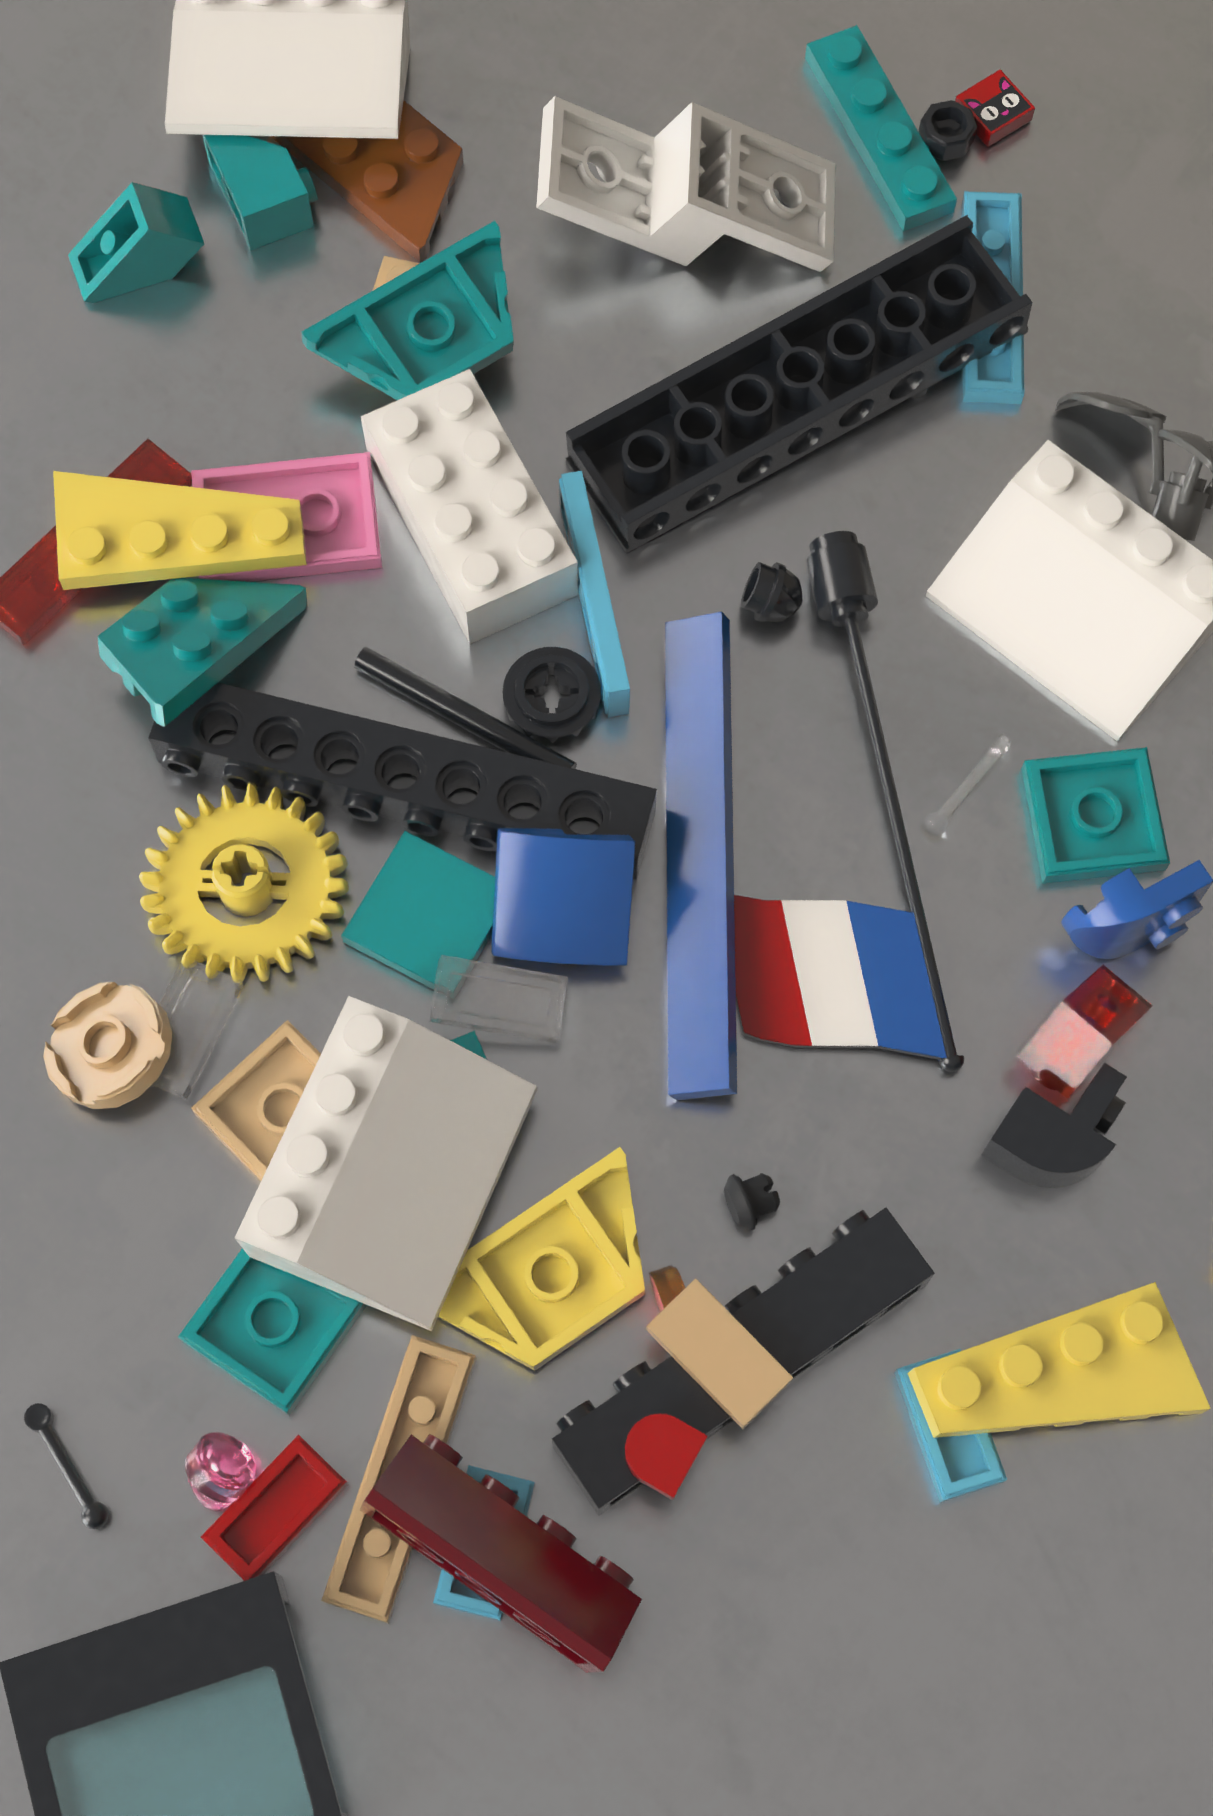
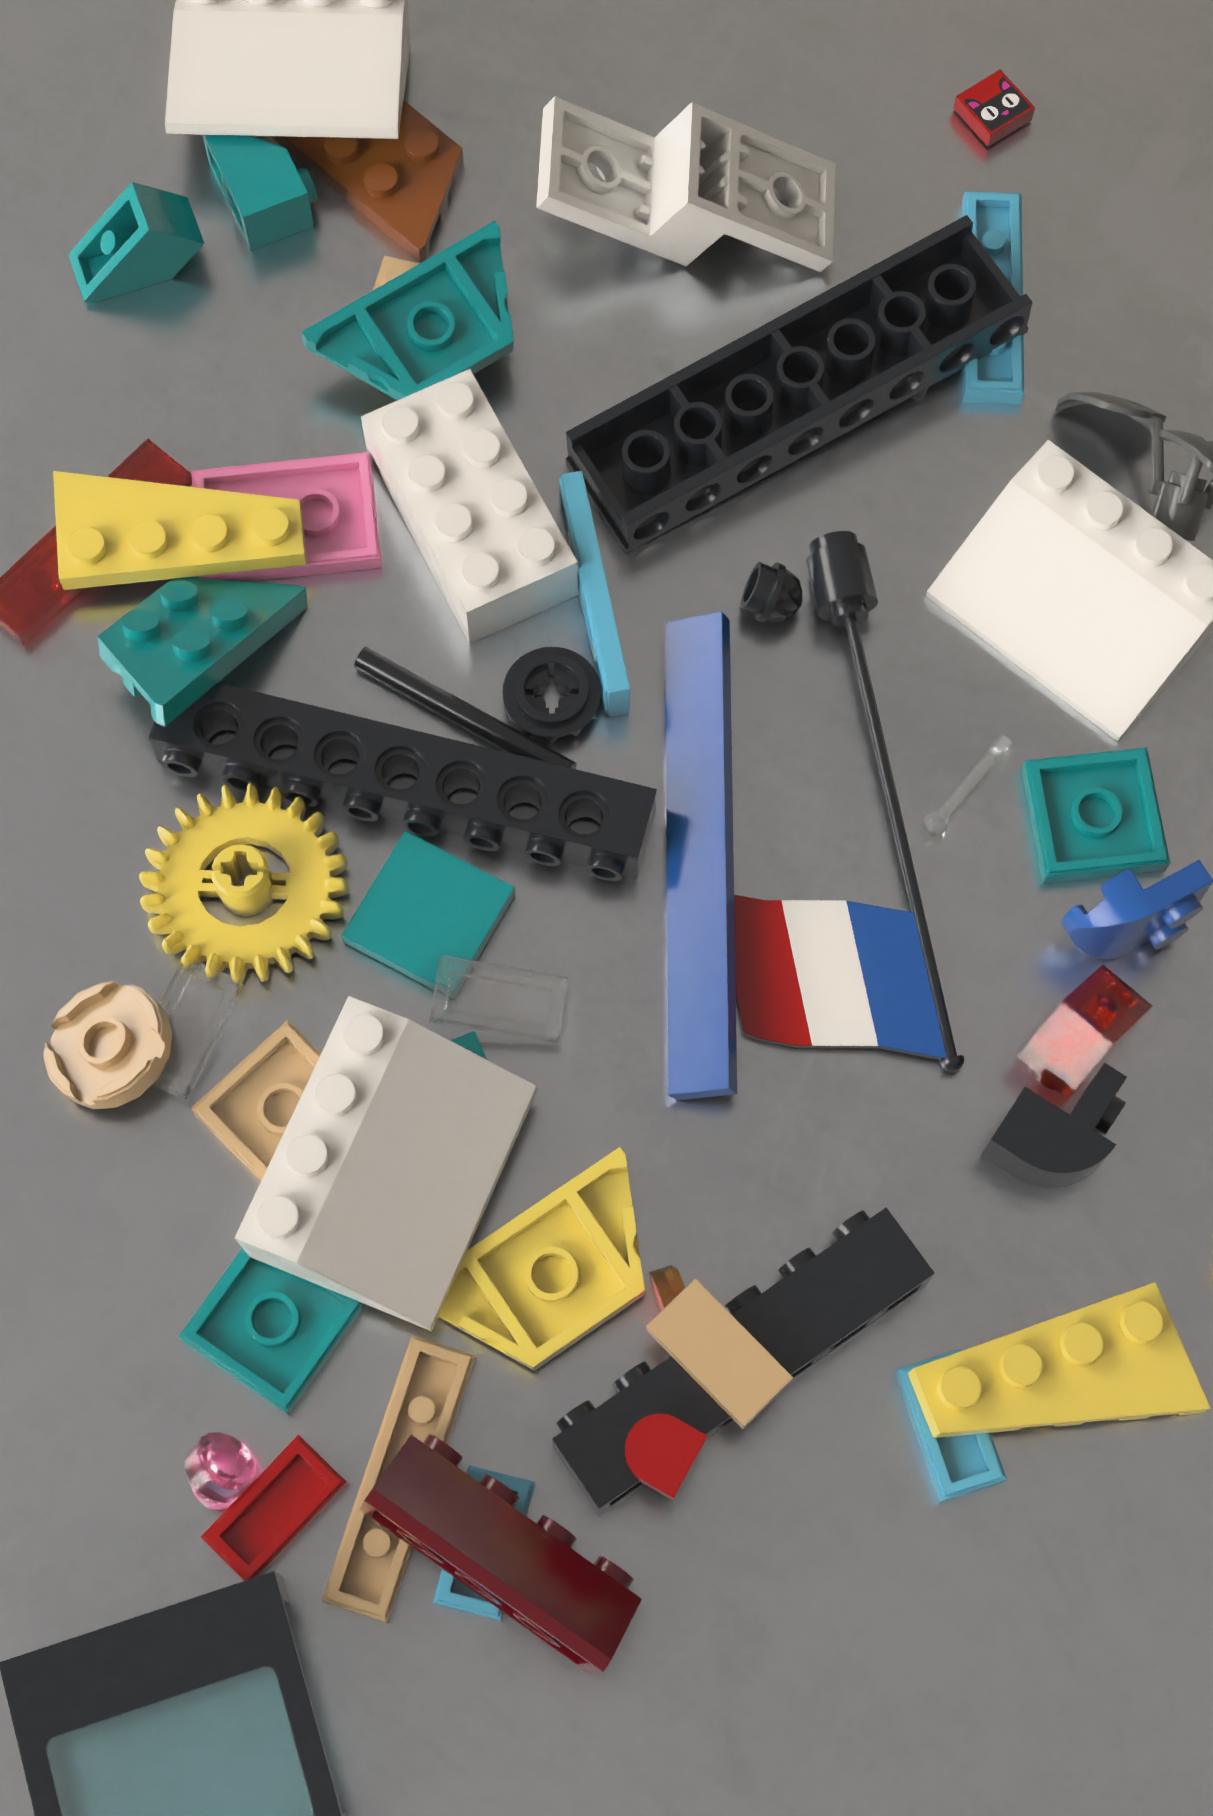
black hinge [24,1403,109,1529] -> none
blue slope [491,828,635,966] -> none
black piece [724,1173,780,1231] -> none
teal plate [805,25,957,232] -> none
black tile [919,100,977,161] -> none

